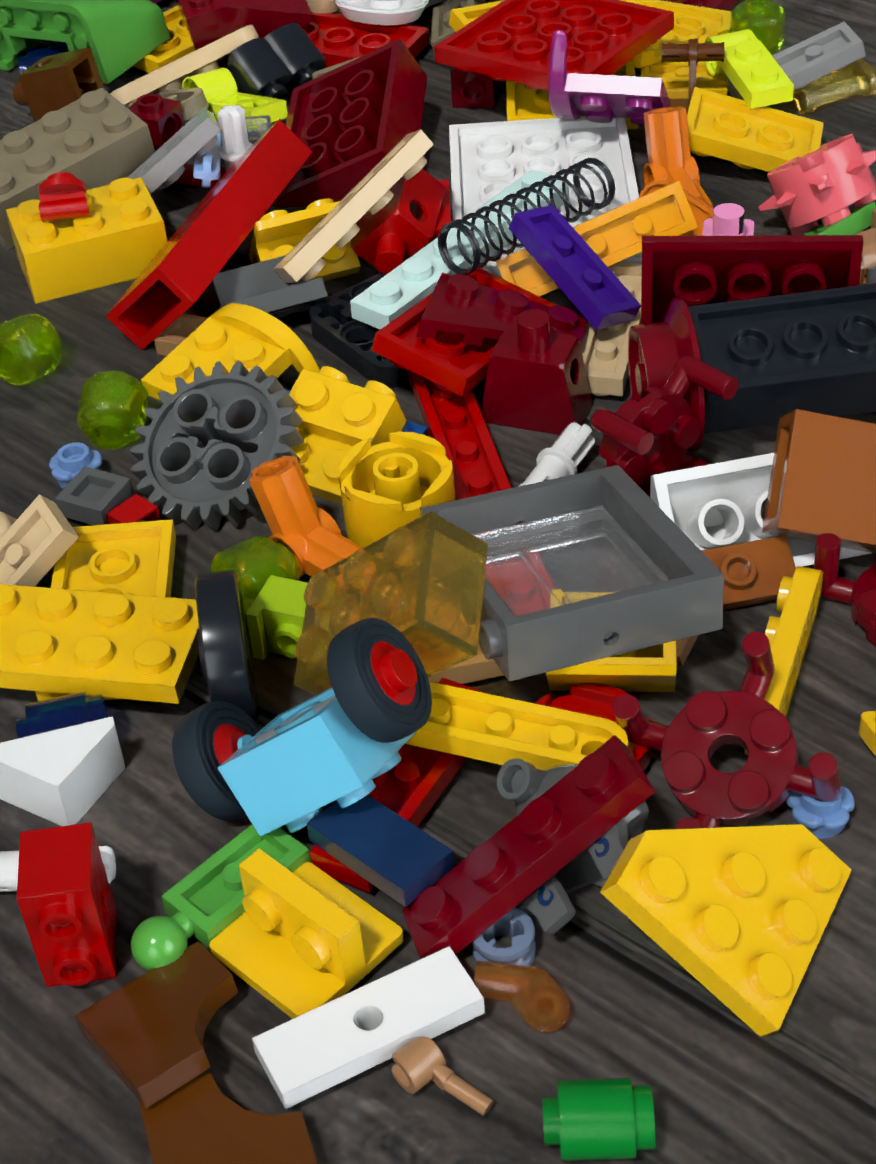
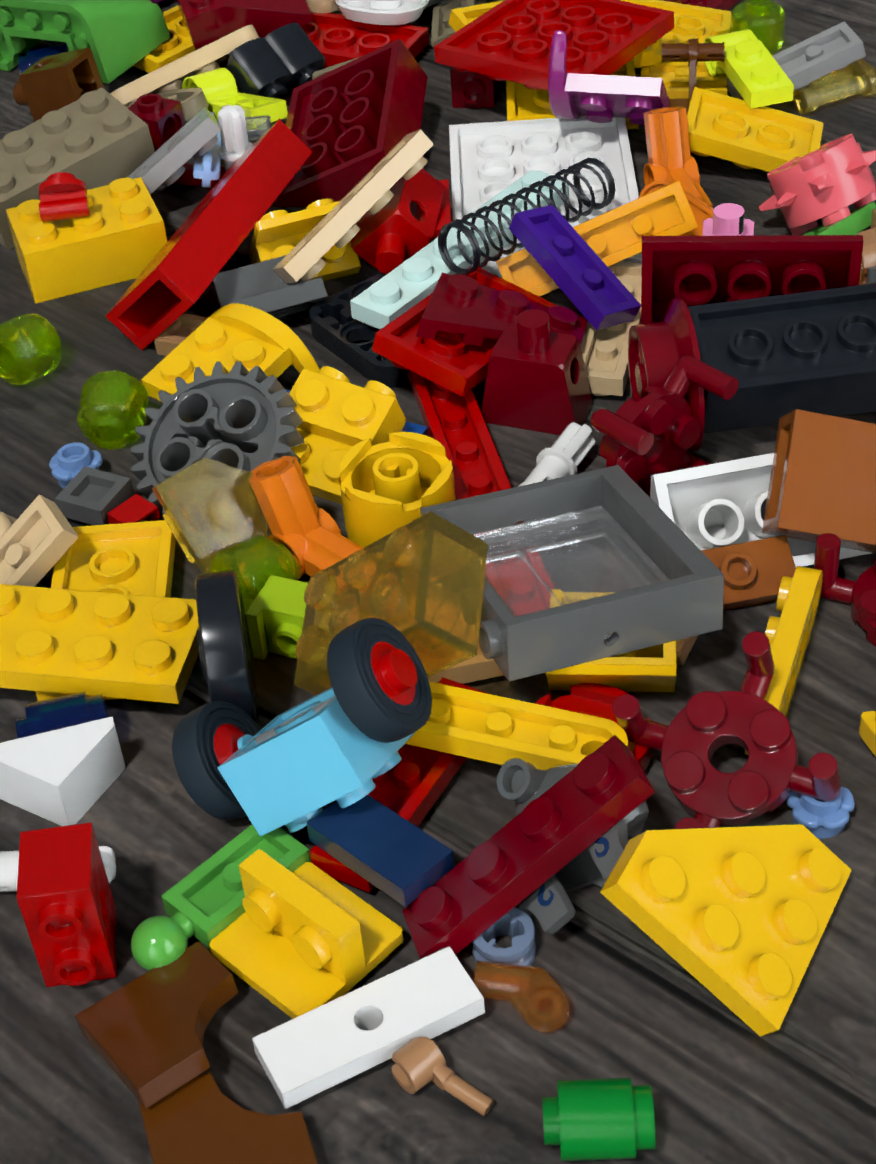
none -> clear yellow plate [151,458,268,574]

